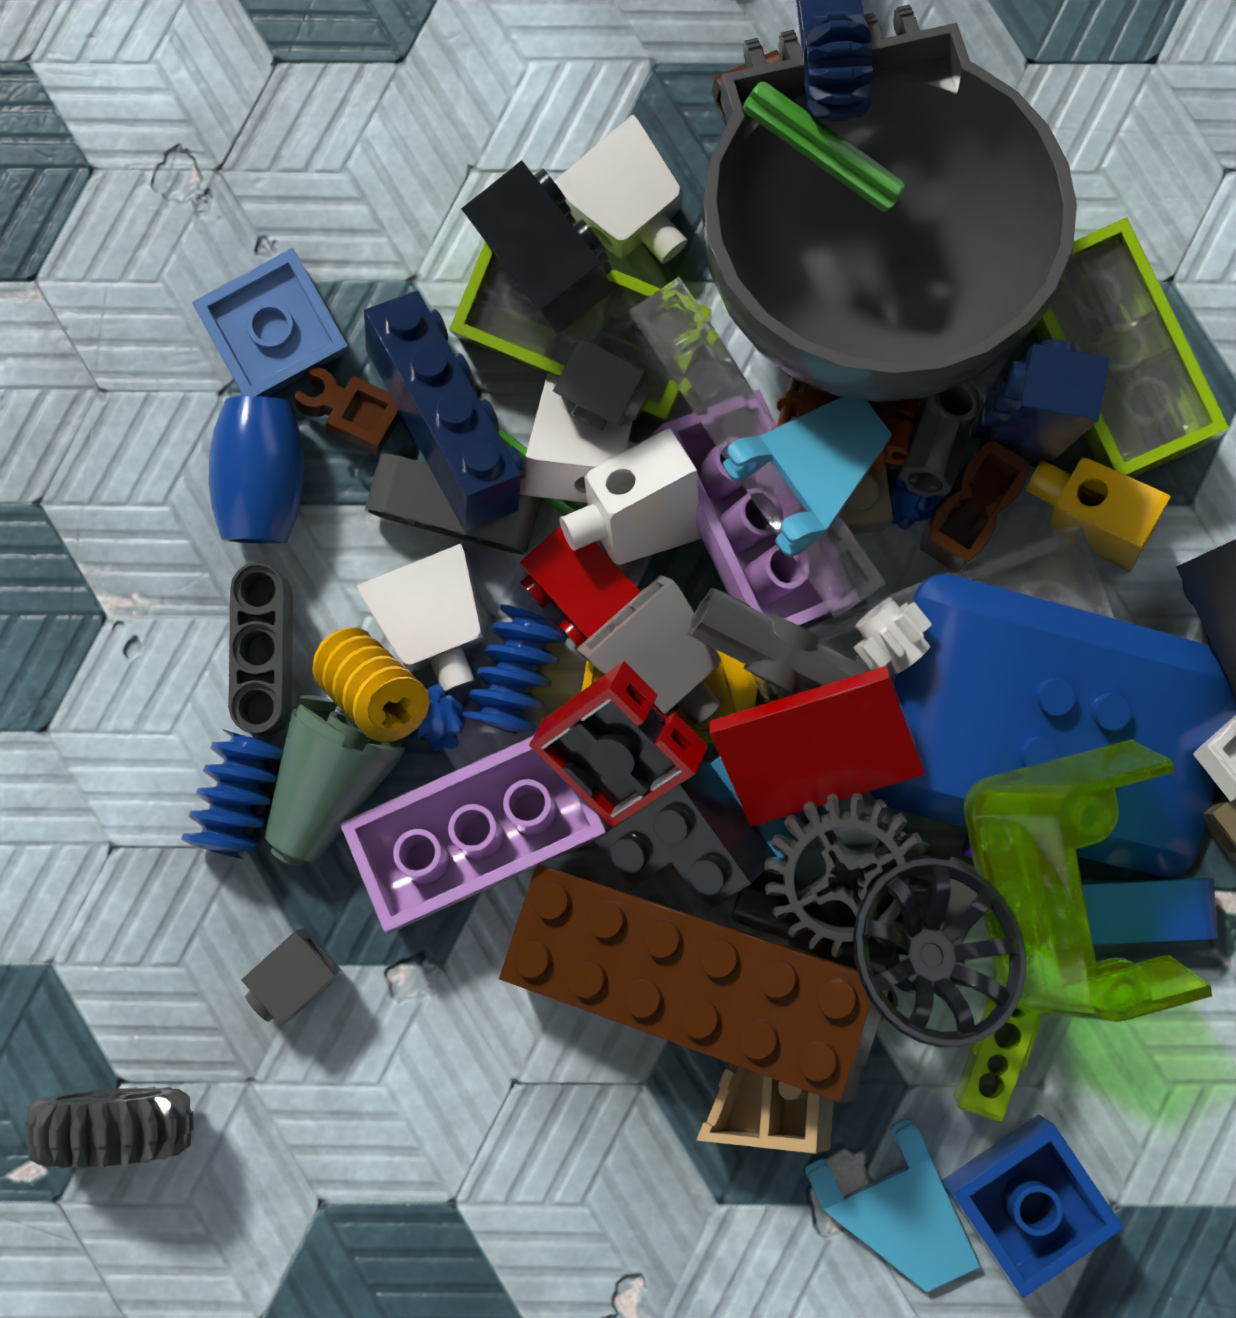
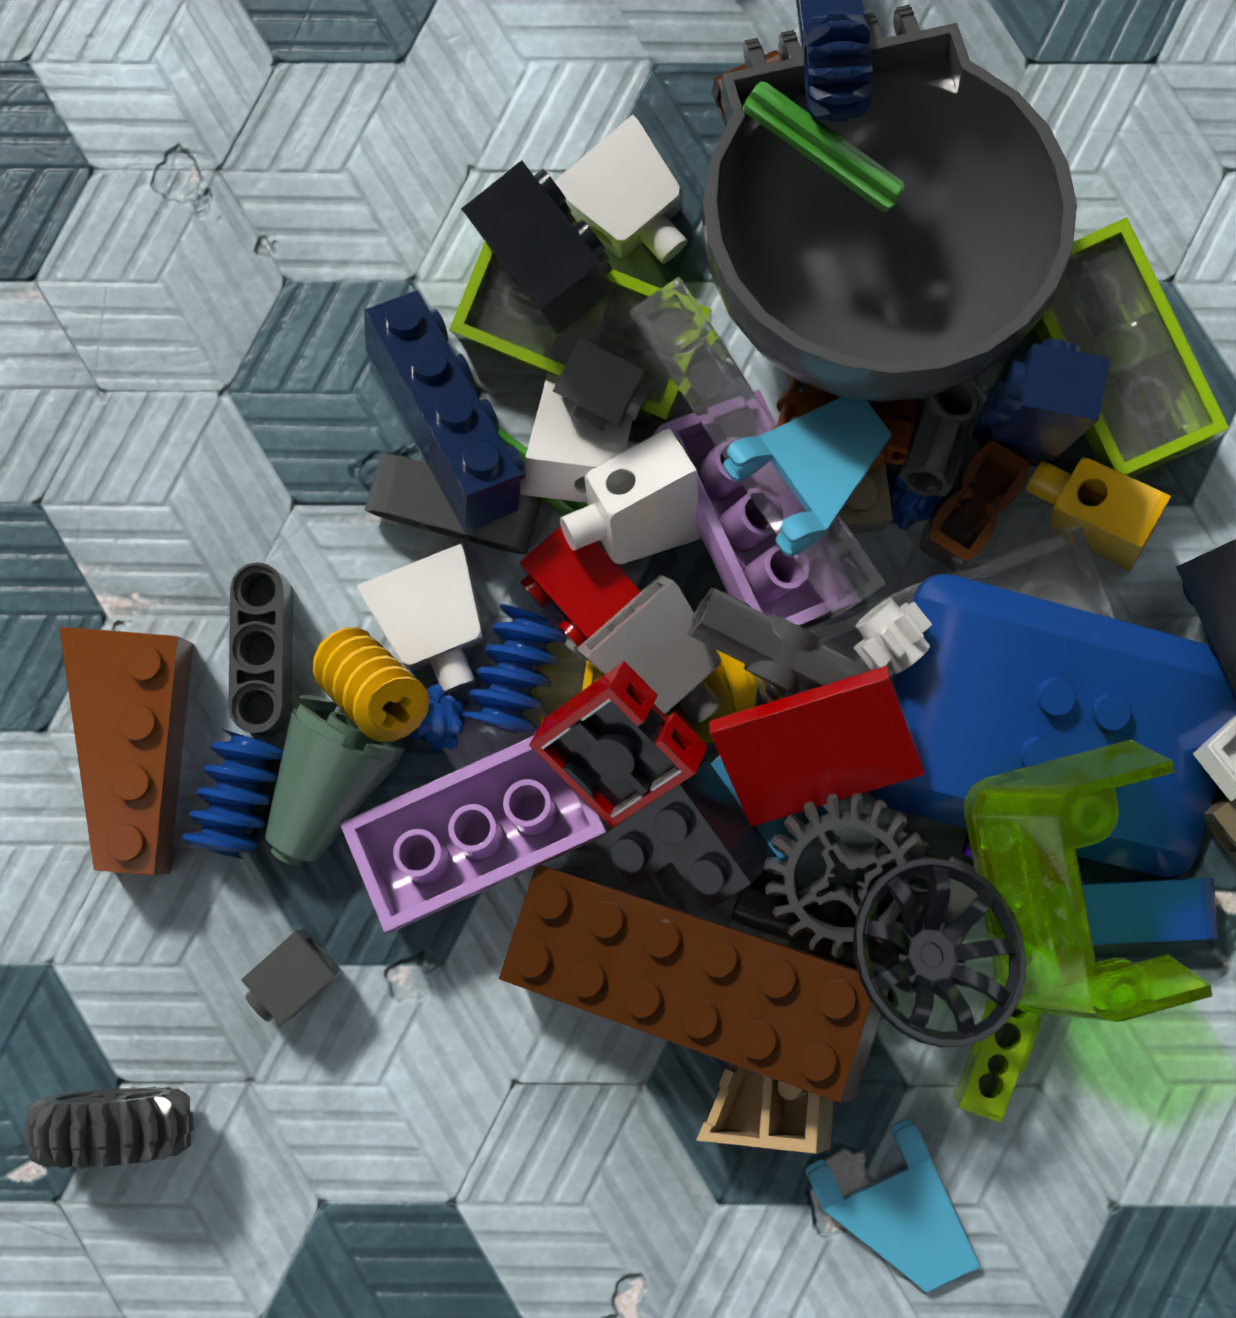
medium blue plate [192,248,351,397] -> none
blue piece [208,396,304,544] -> none
reddish brown plate [294,367,401,456] -> none
blue brick [941,1114,1124,1298] -> none
none -> dark orange wedge [59,627,193,875]

